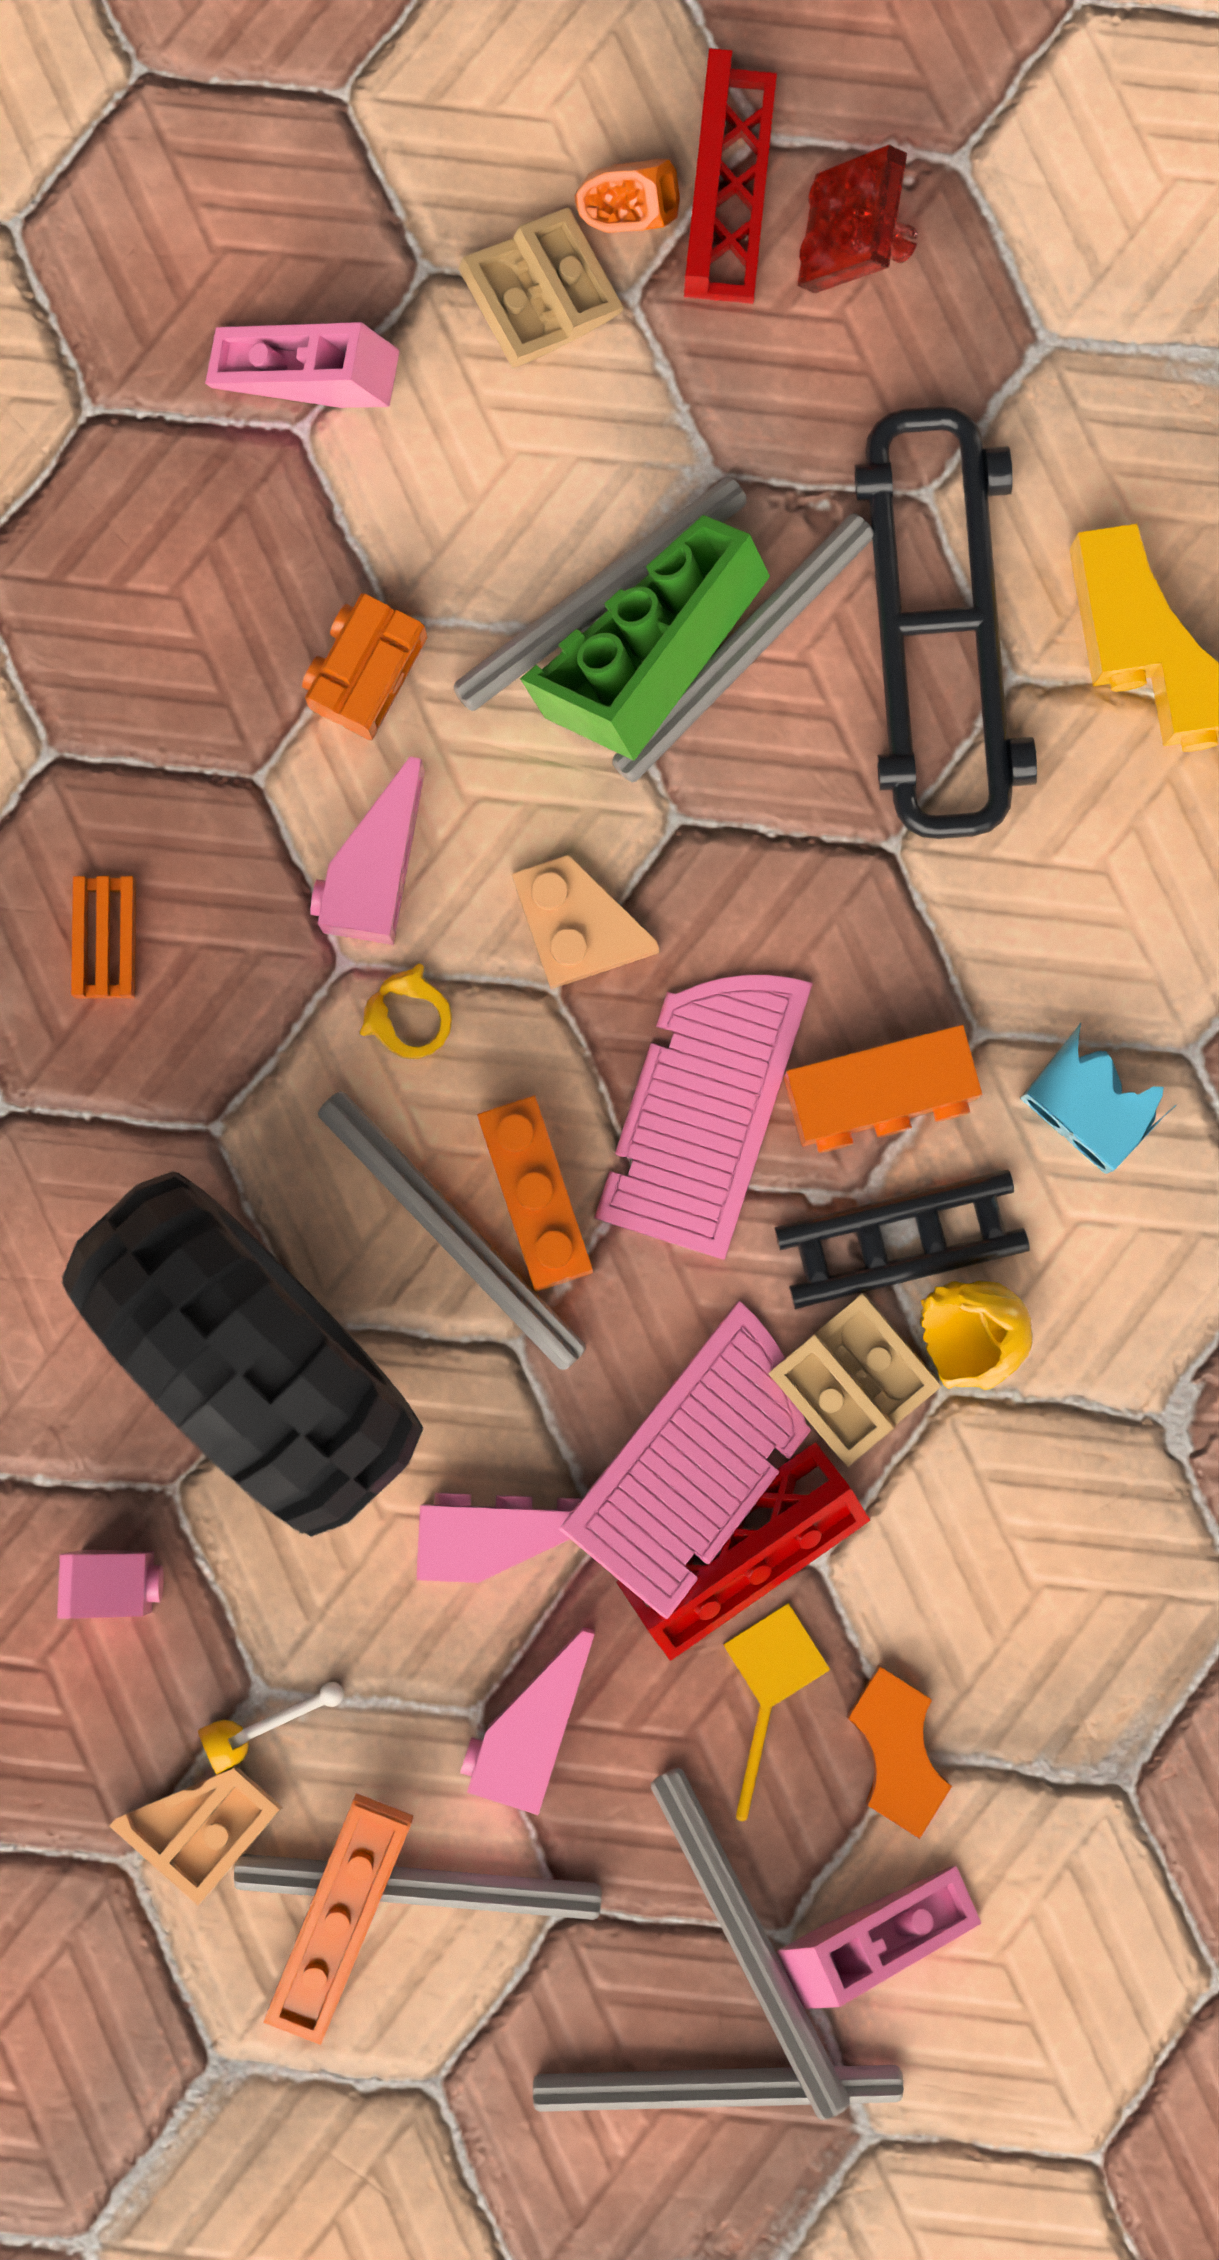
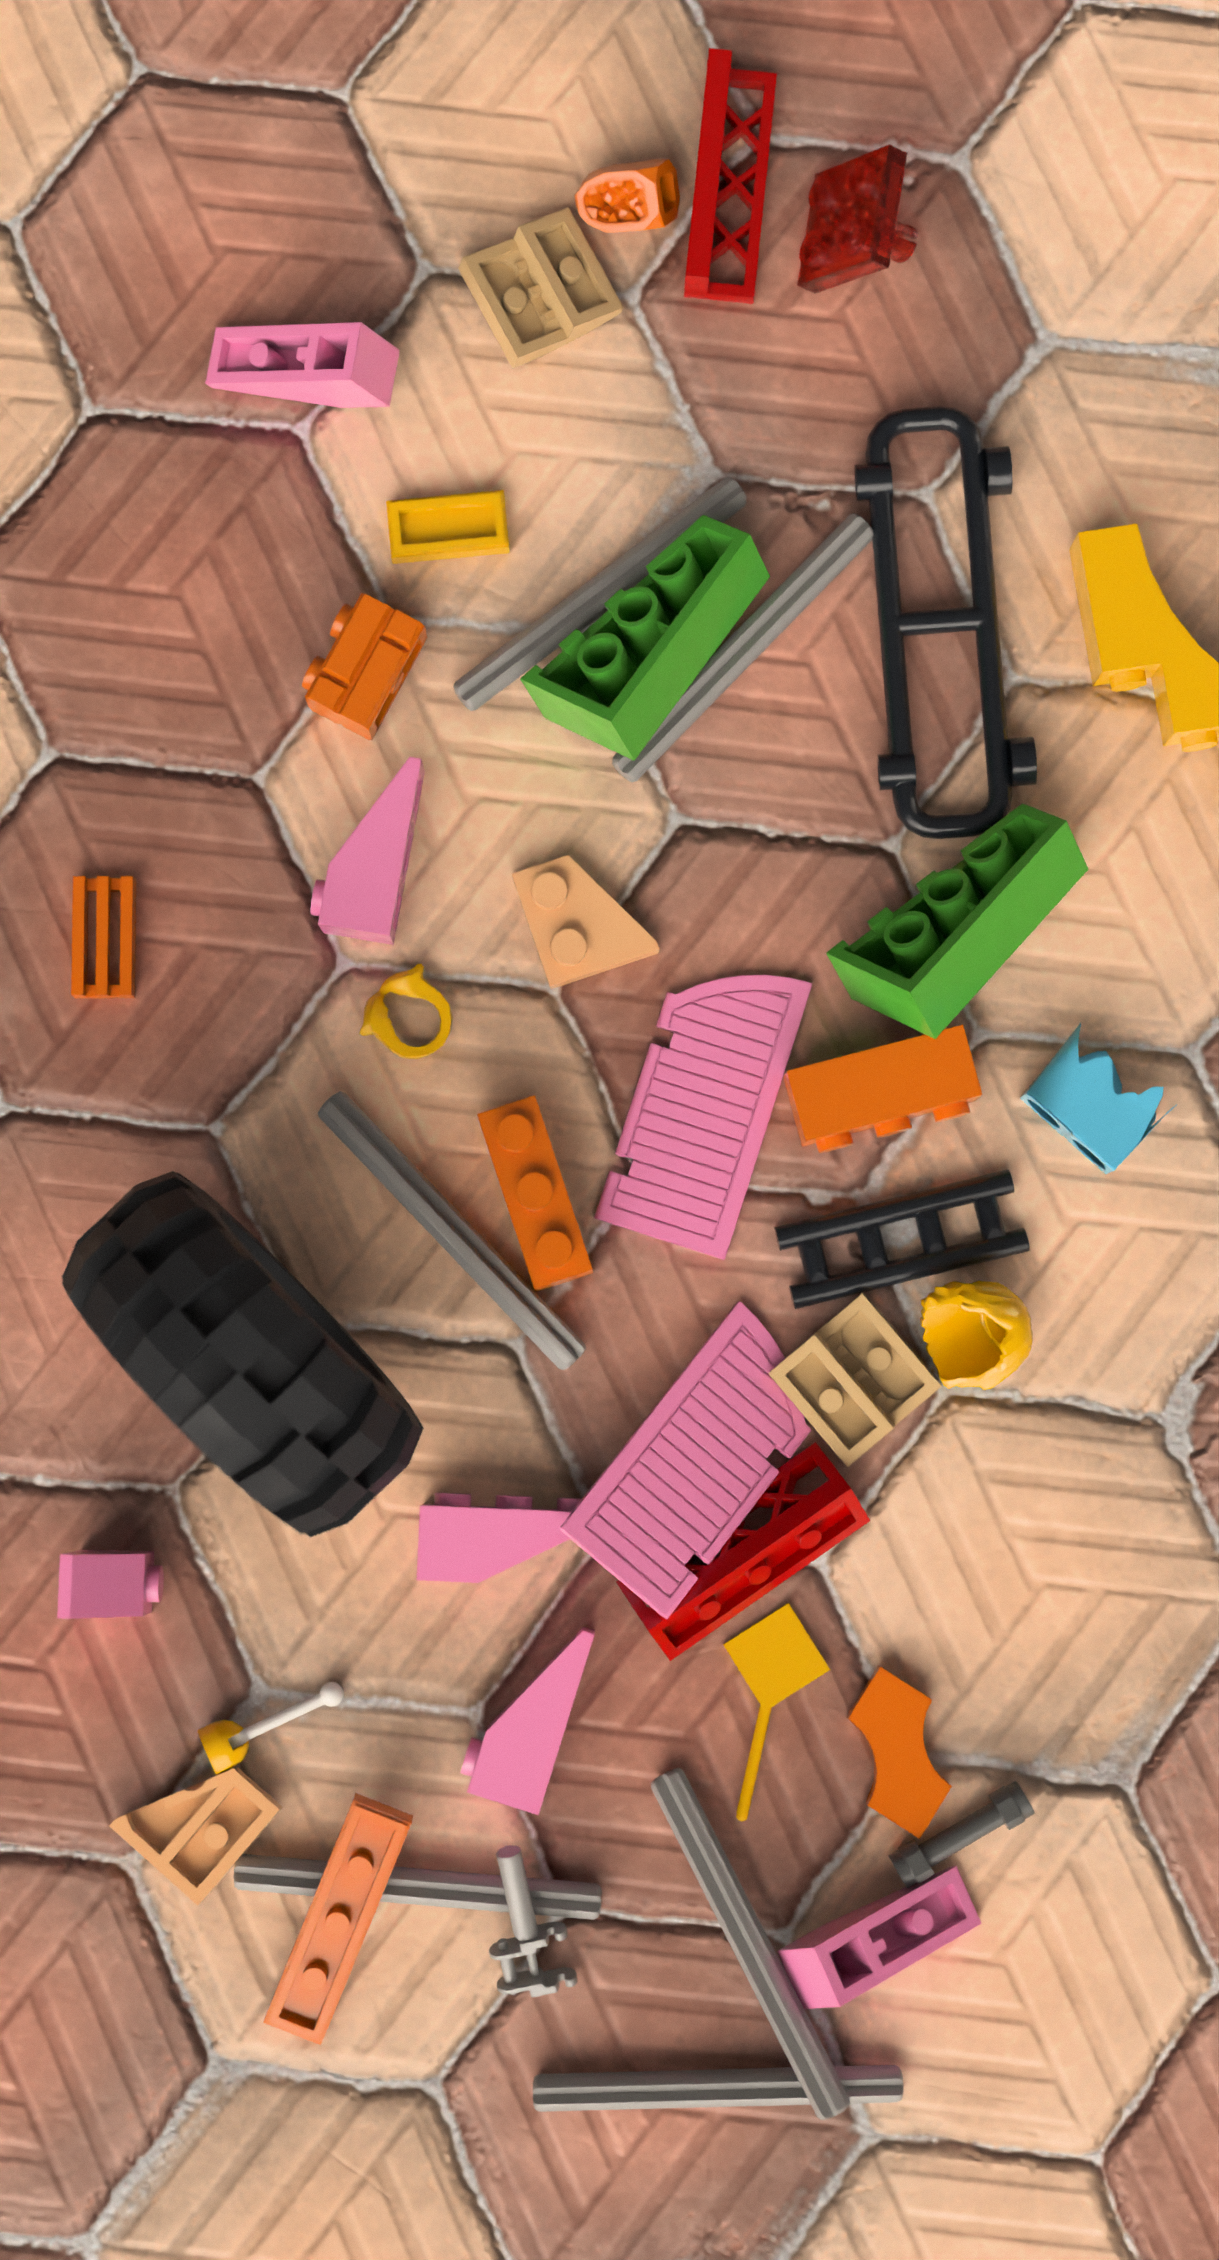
none -> yellow tile [386,490,510,564]
none -> light grey piece [489,1845,578,1998]
none -> bright green wedge [826,803,1089,1039]
none -> dark grey bar [888,1781,1035,1889]

